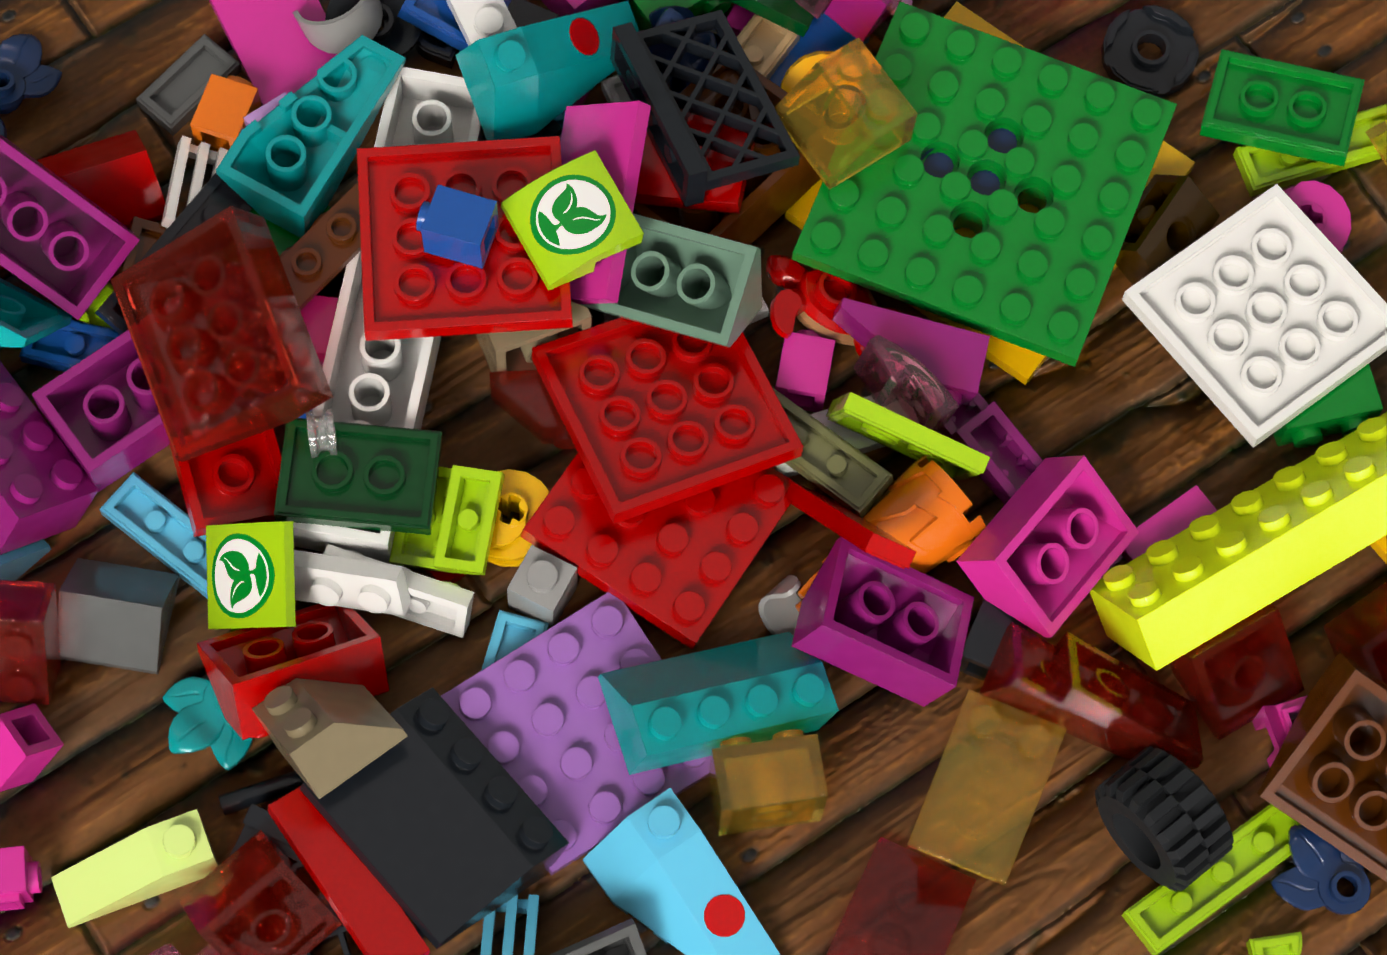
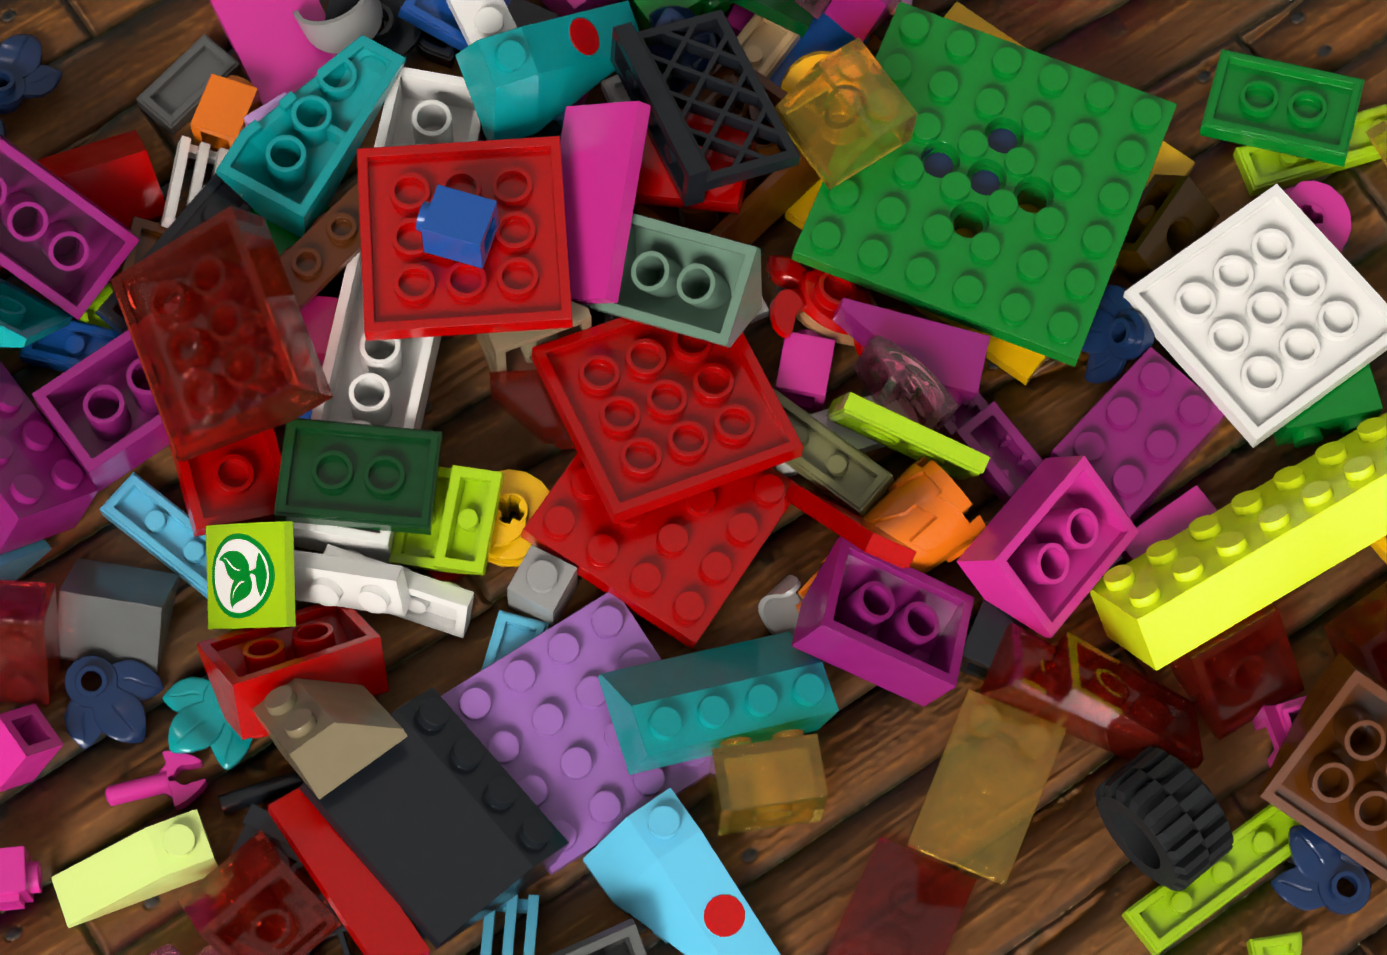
clear bush [306,409,338,458] -> none
slope [501,150,644,291] -> none
black tile [1101,5,1199,98] -> none
none -> dark blue plate [64,656,164,749]
none -> dark pink bar [105,751,208,811]
none -> magenta brick [1049,347,1225,523]
none -> dark blue plate [1081,285,1155,384]

